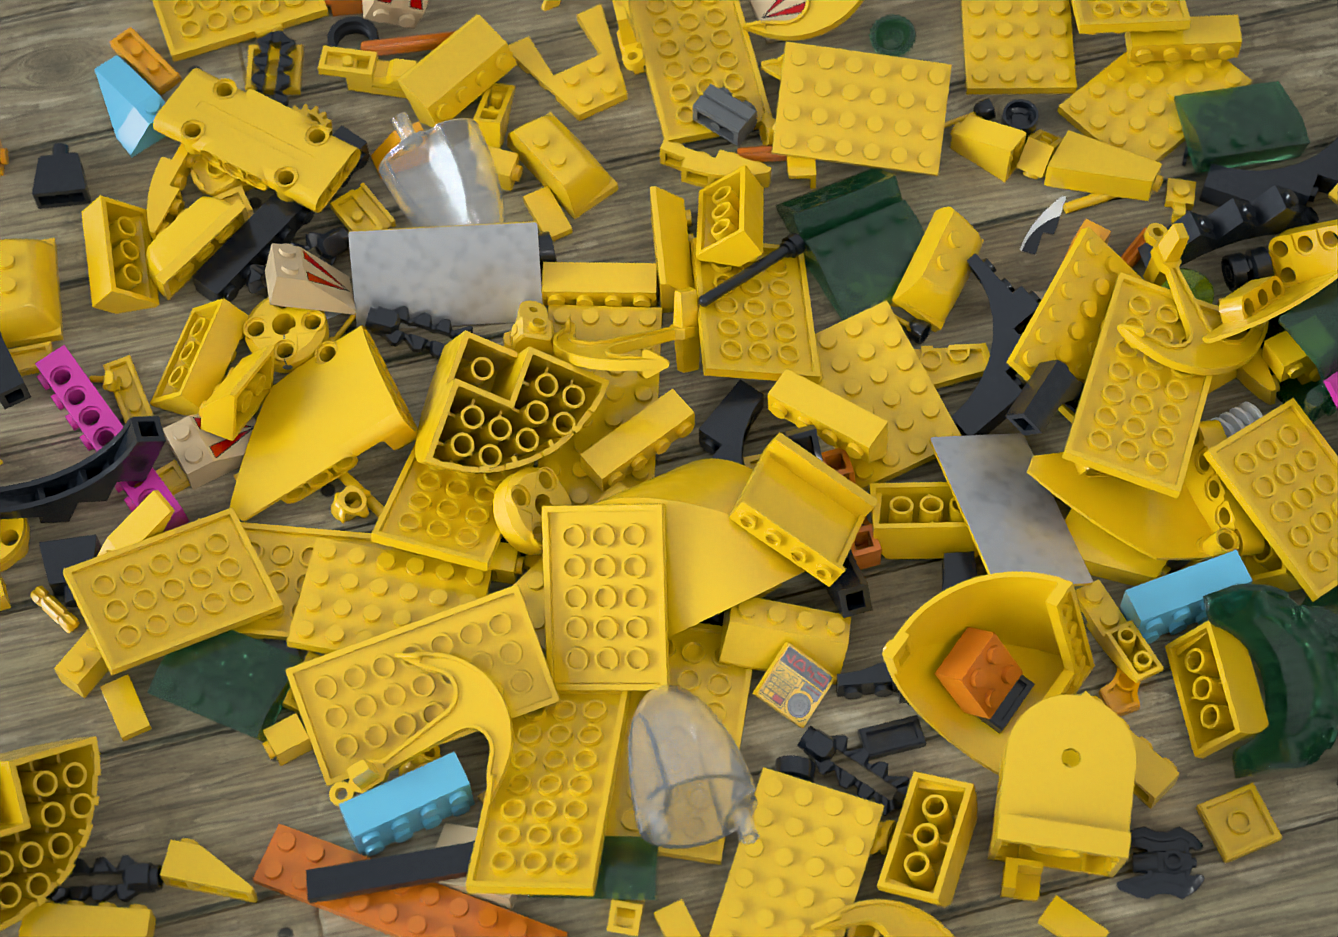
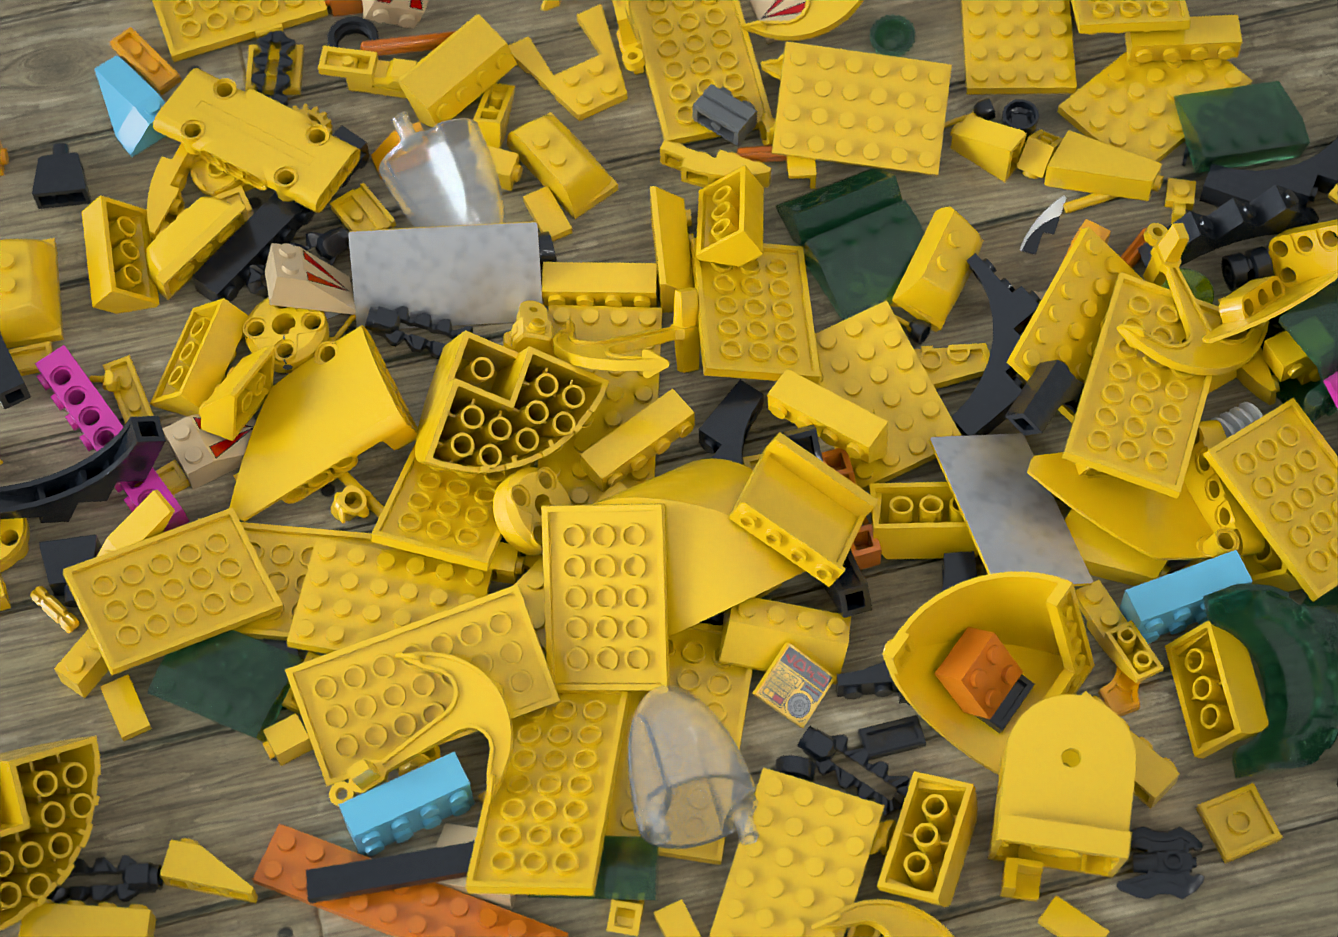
black piece [698,233,806,307] -> none

